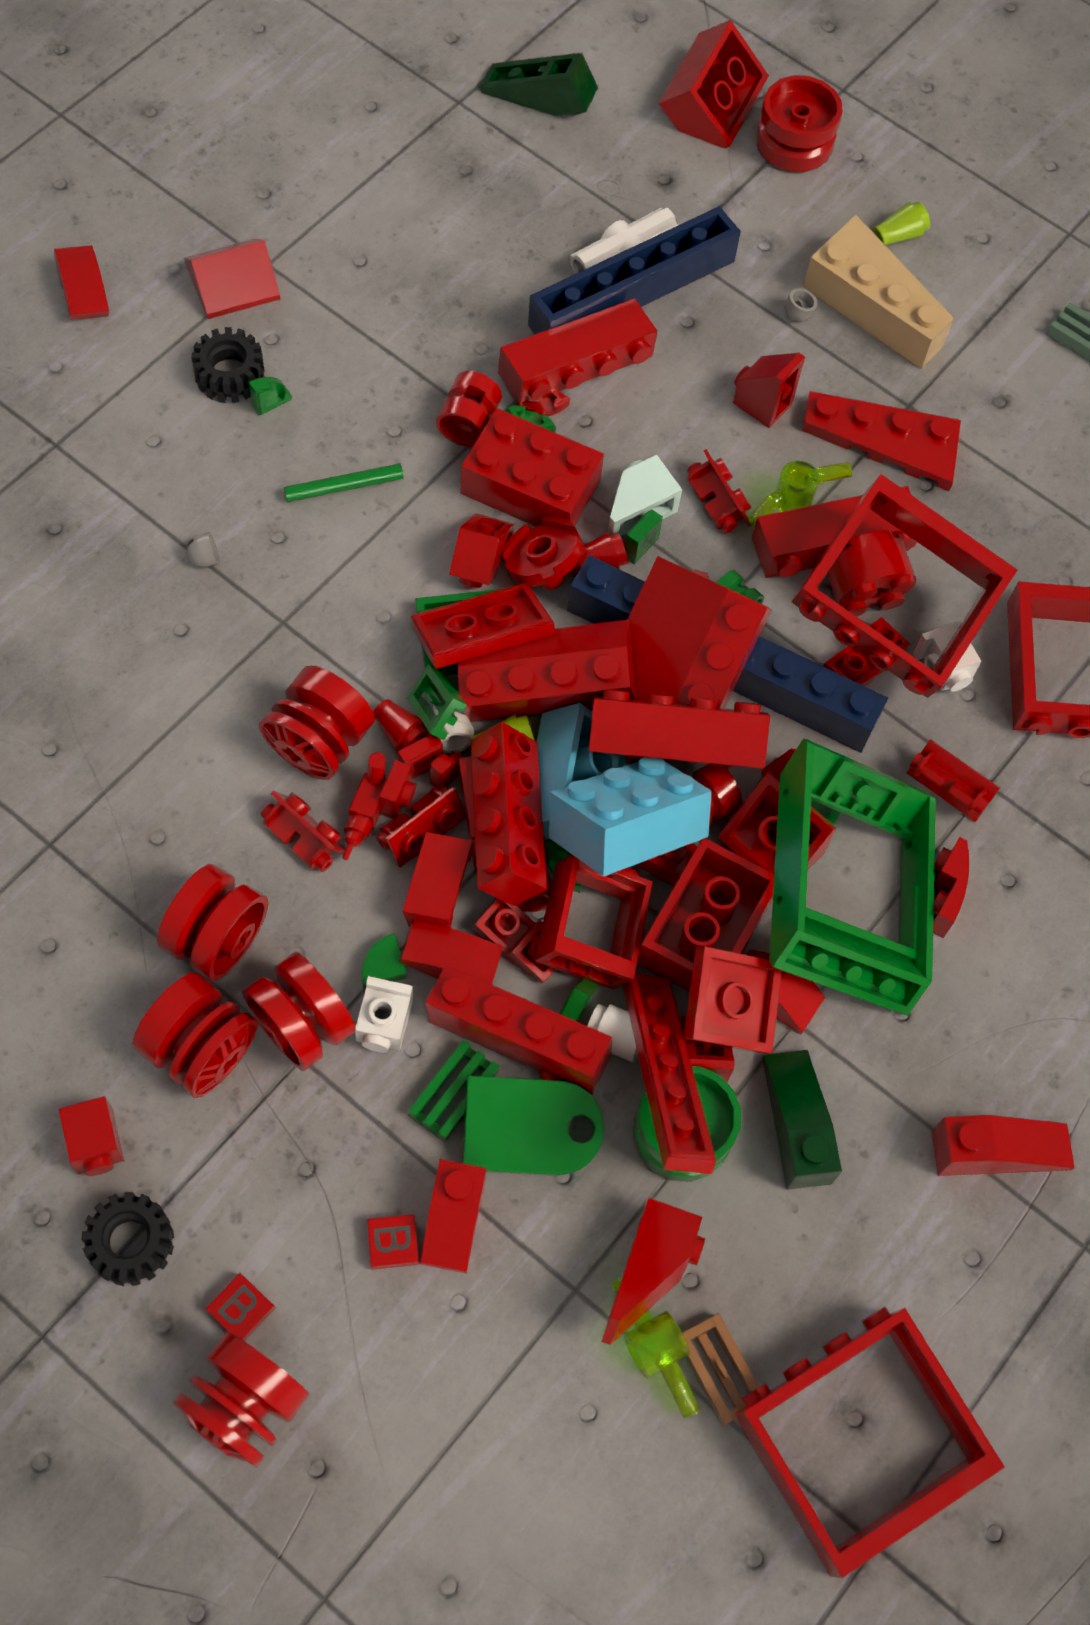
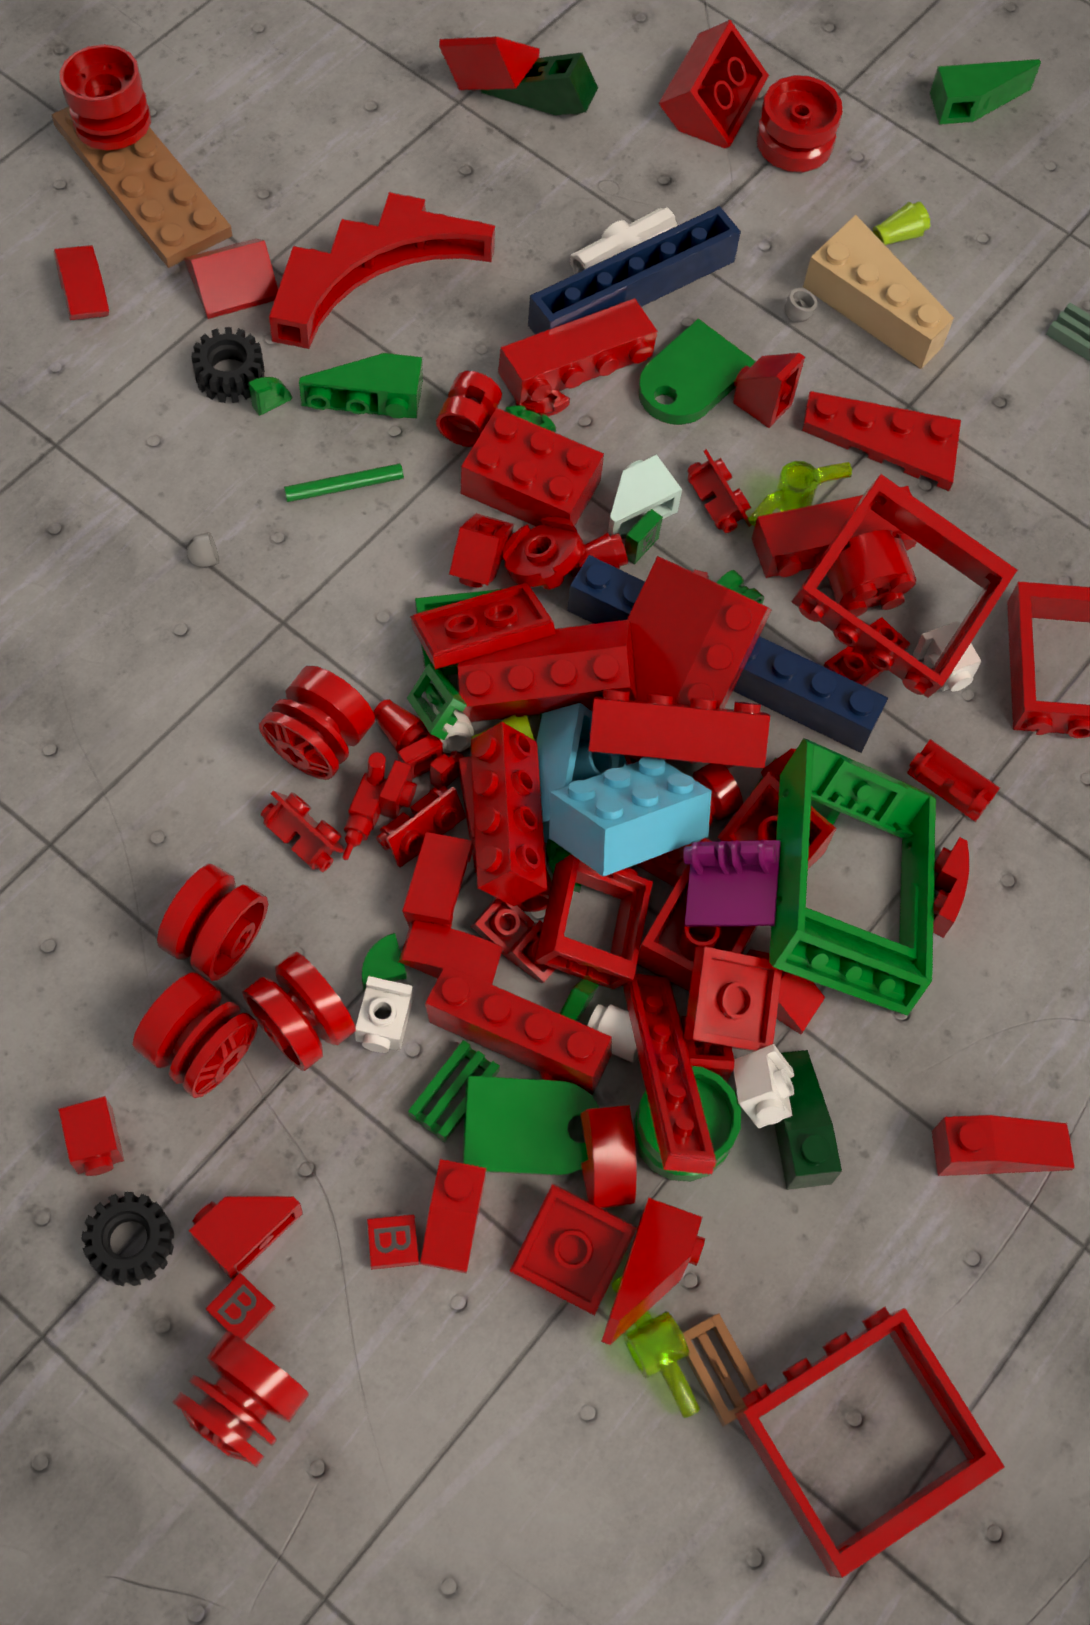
none -> medium nougat plate [51,106,232,268]
none -> red wheel [59,44,151,150]
none -> red slope [189,1196,303,1280]
none -> red arch [269,192,495,349]
none -> green slope [299,353,423,419]
none -> red slope [439,36,540,90]
none -> red tile [509,1184,638,1316]
none -> red slope [580,1105,637,1209]
none -> green tile [638,318,756,425]
none -> magenta hinge [684,840,781,927]
none -> white brick [734,1044,794,1128]
none -> green slope [930,59,1041,125]

